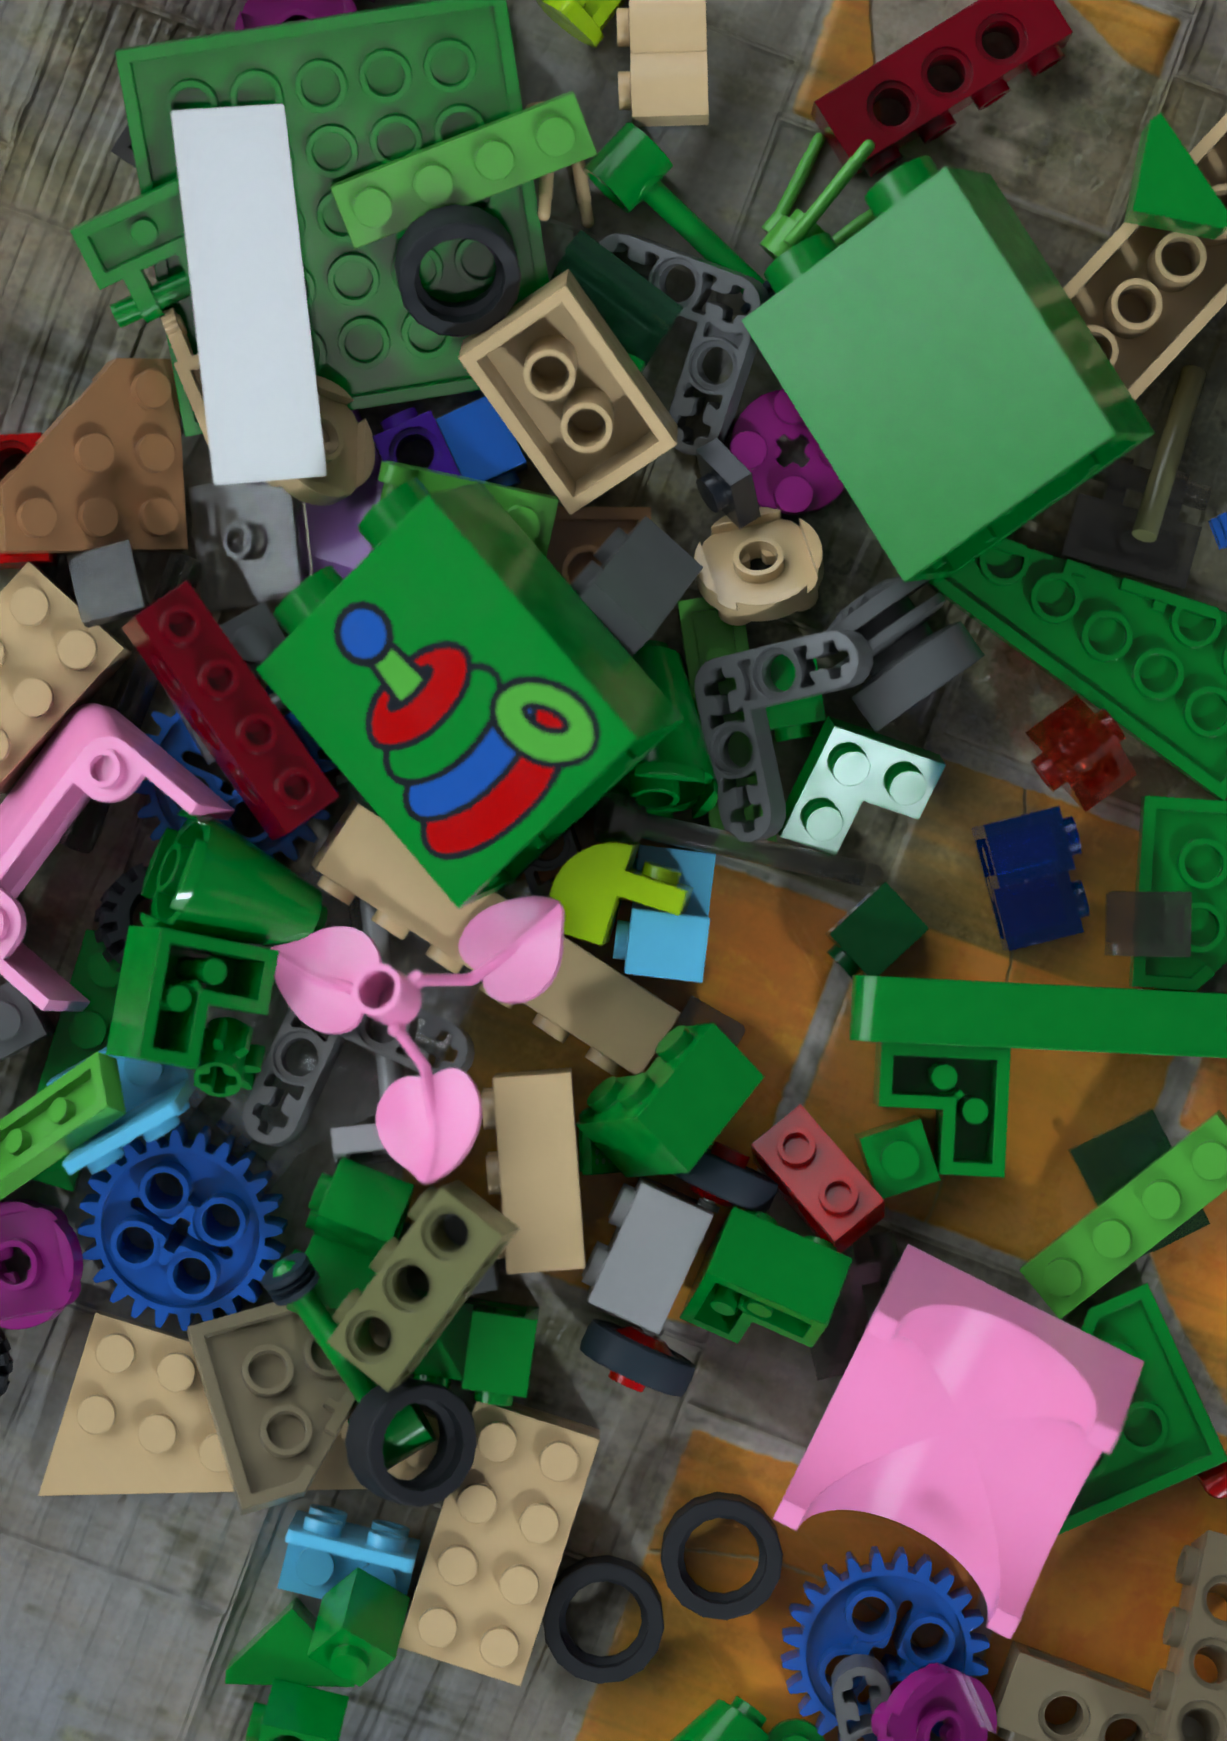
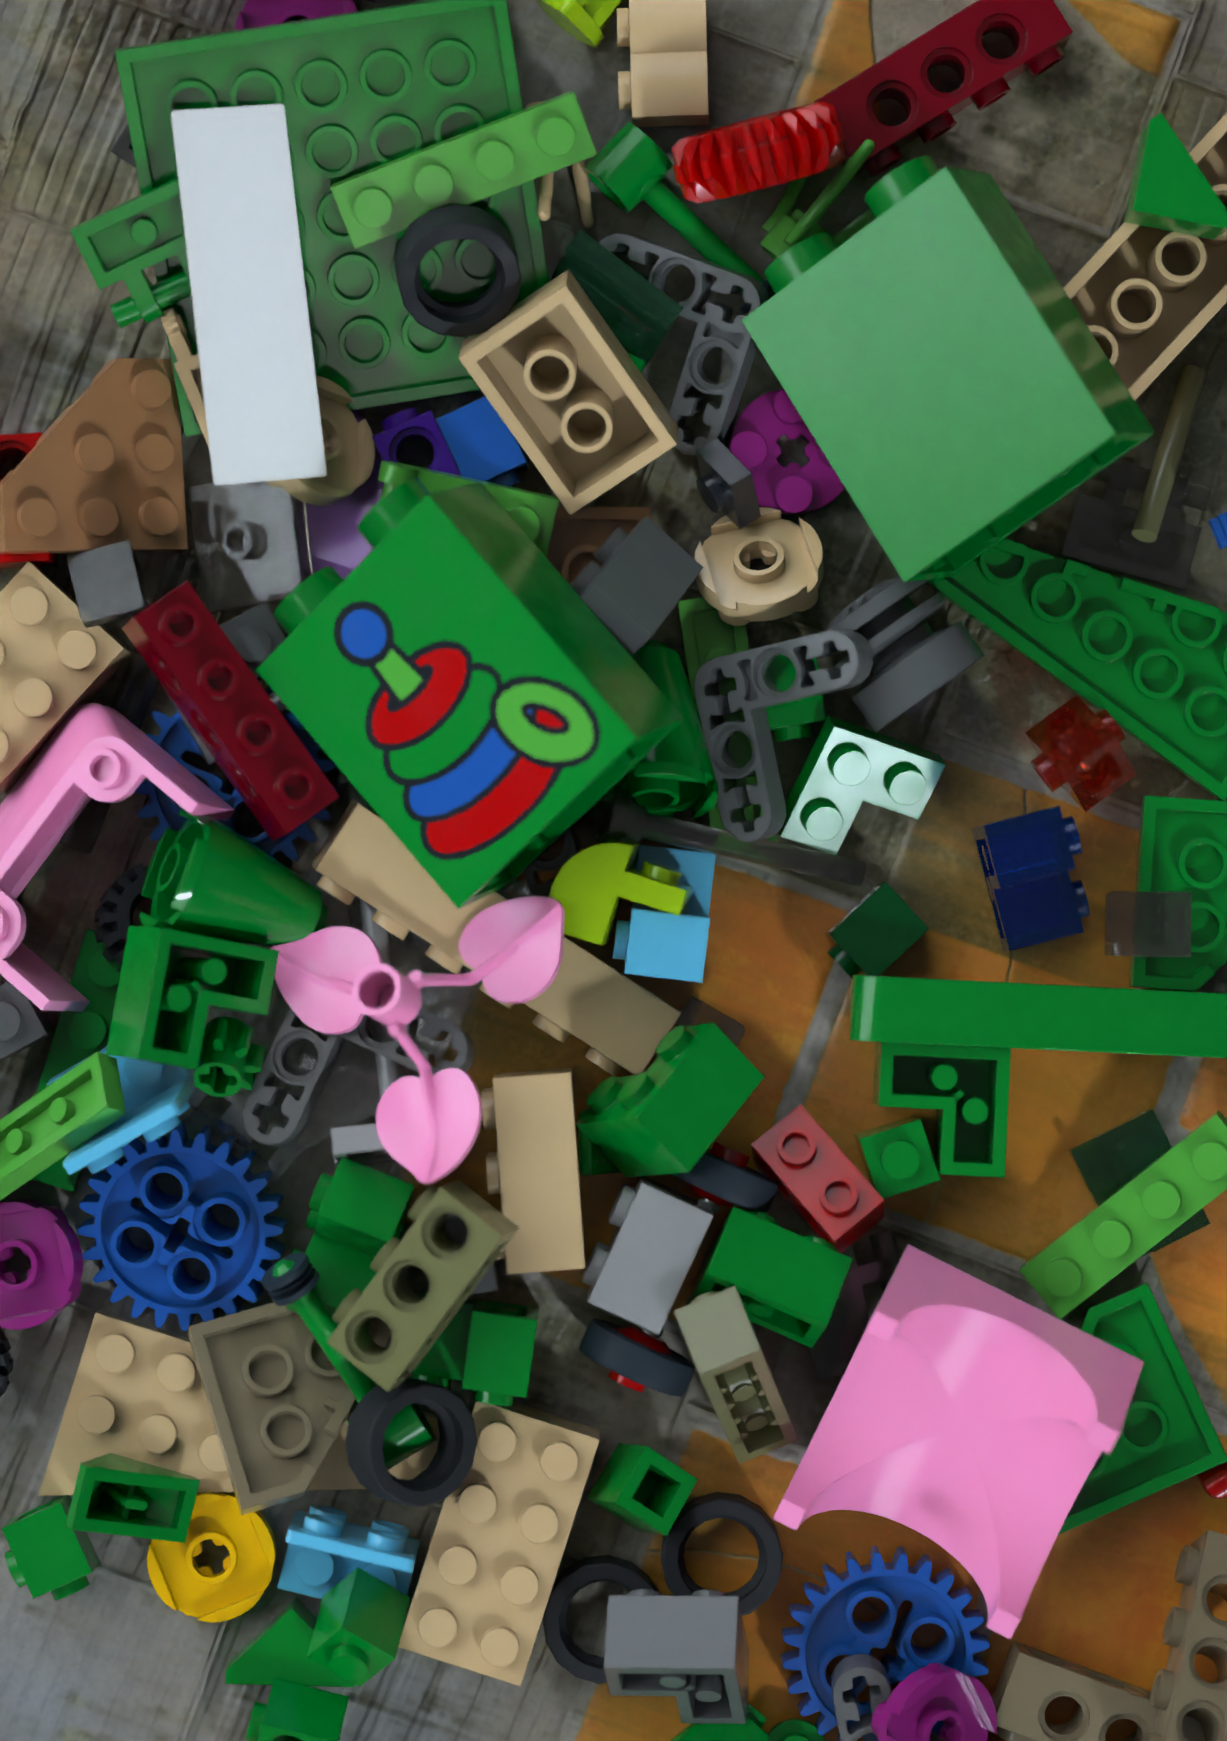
none -> green brick [2,1495,100,1601]
none -> green slope [66,1453,200,1543]
none -> yellow plate [147,1492,277,1623]
none -> green brick [587,1443,698,1536]
none -> dark grey brick [604,1589,749,1724]
none -> red gear [671,101,847,203]
none -> olive brick [674,1286,798,1464]

